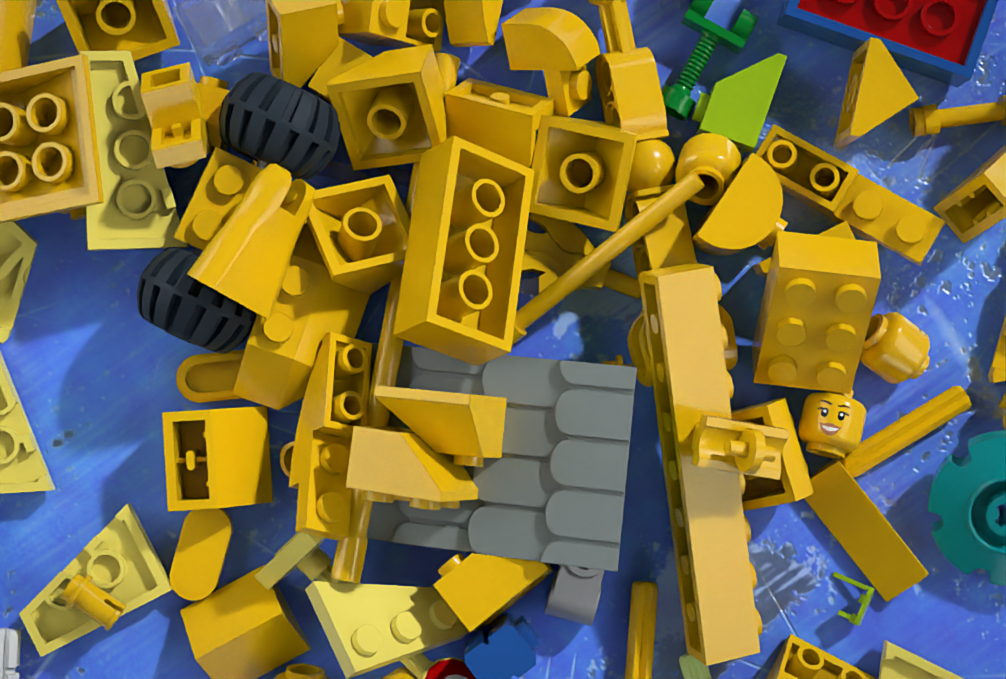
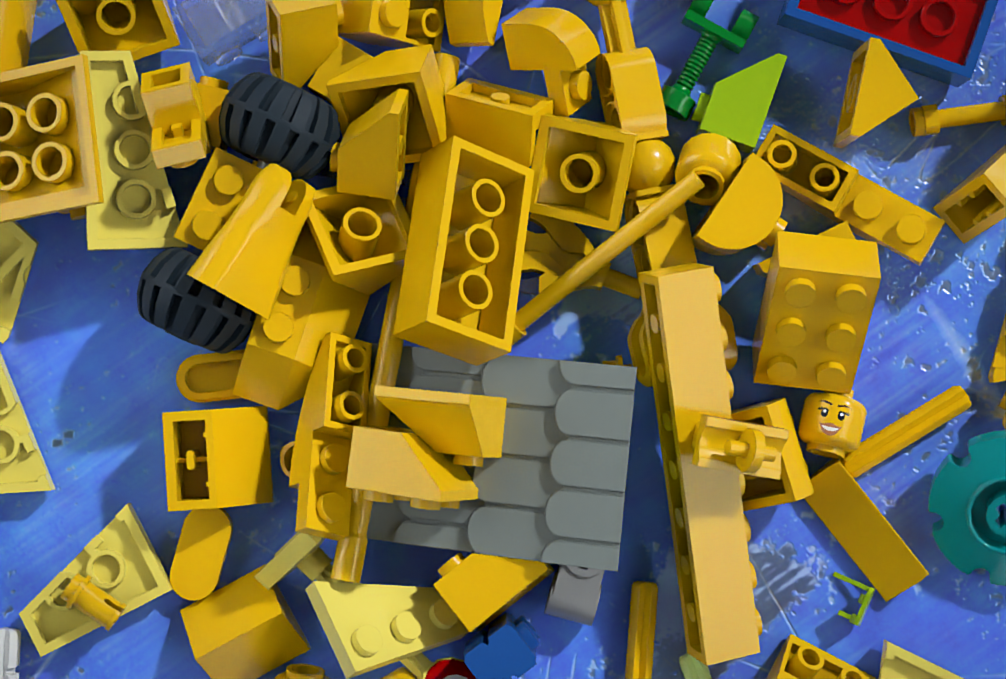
yellow head [860,312,930,384] -> none
none -> yellow slope [330,88,409,200]

